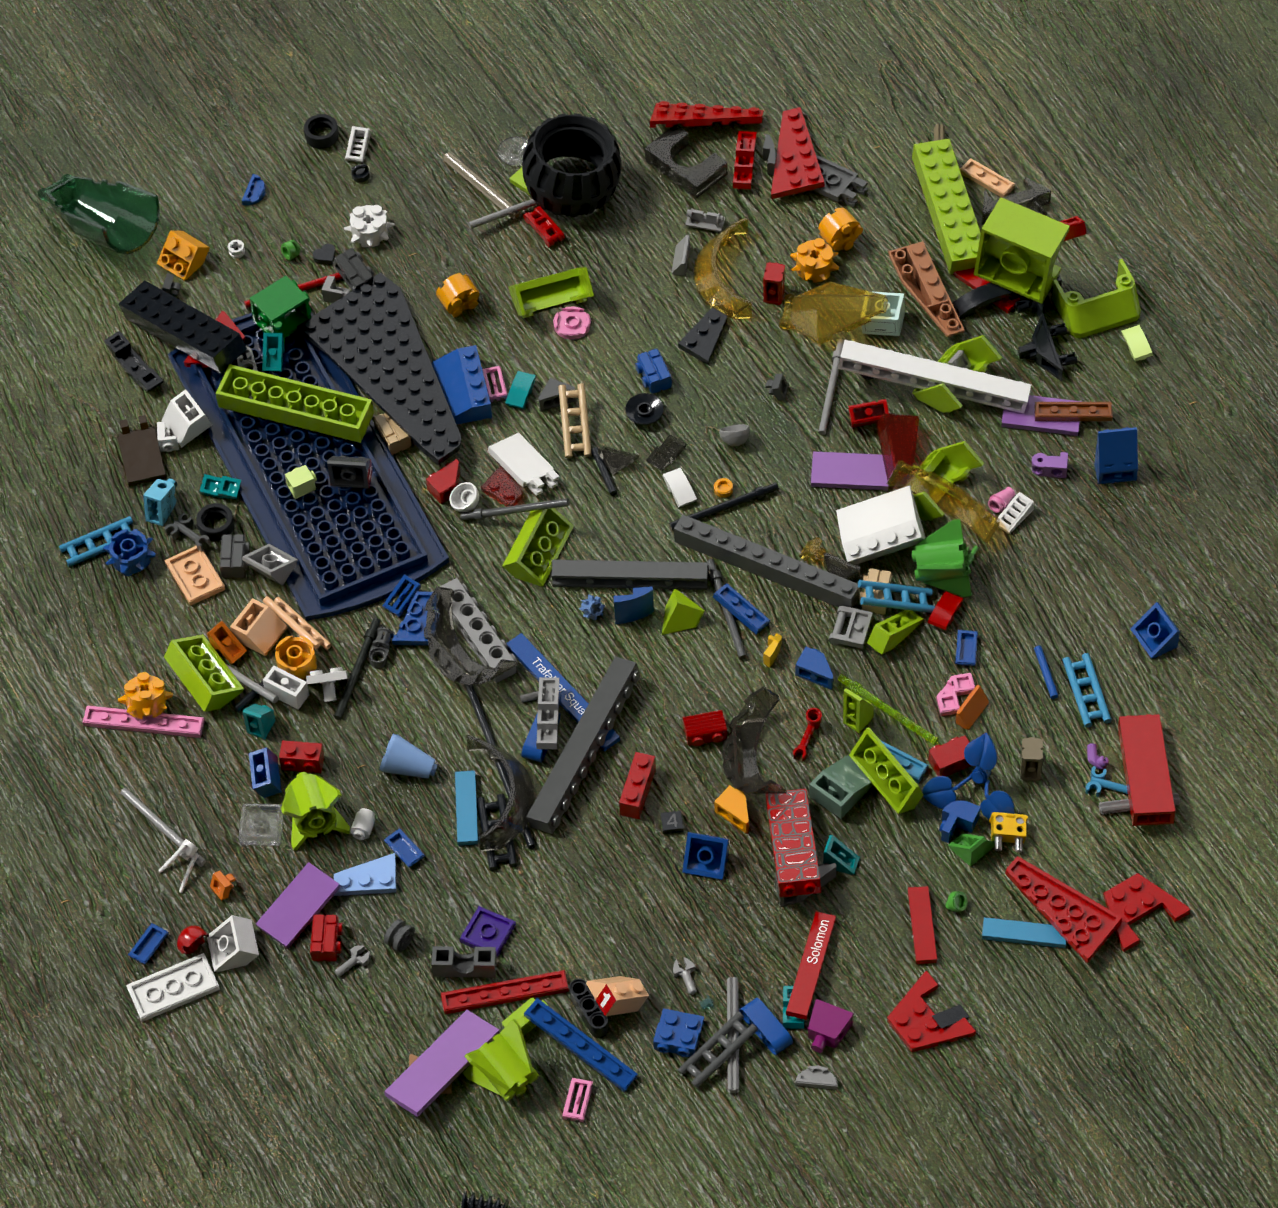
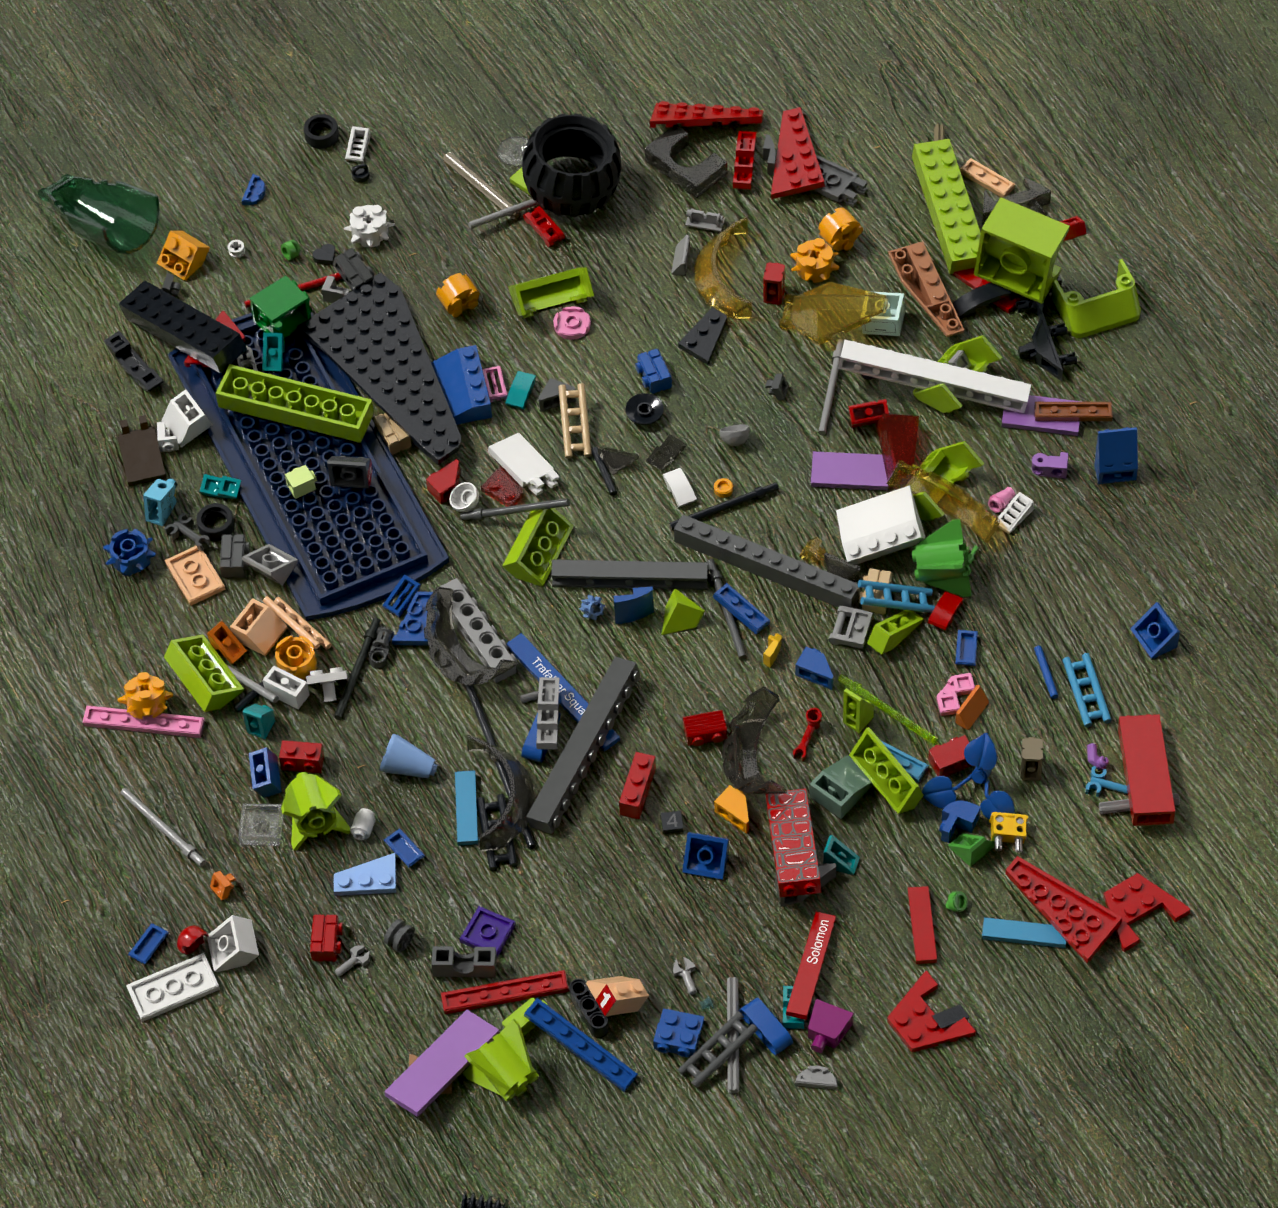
dark azure bar [59,516,133,567] -> none
white plant [159,839,199,893] -> none
medium lavender tile [256,862,341,949] -> none
bright pink tile [562,1078,593,1123] -> none
yellowish green slope [1122,325,1153,362] -> none

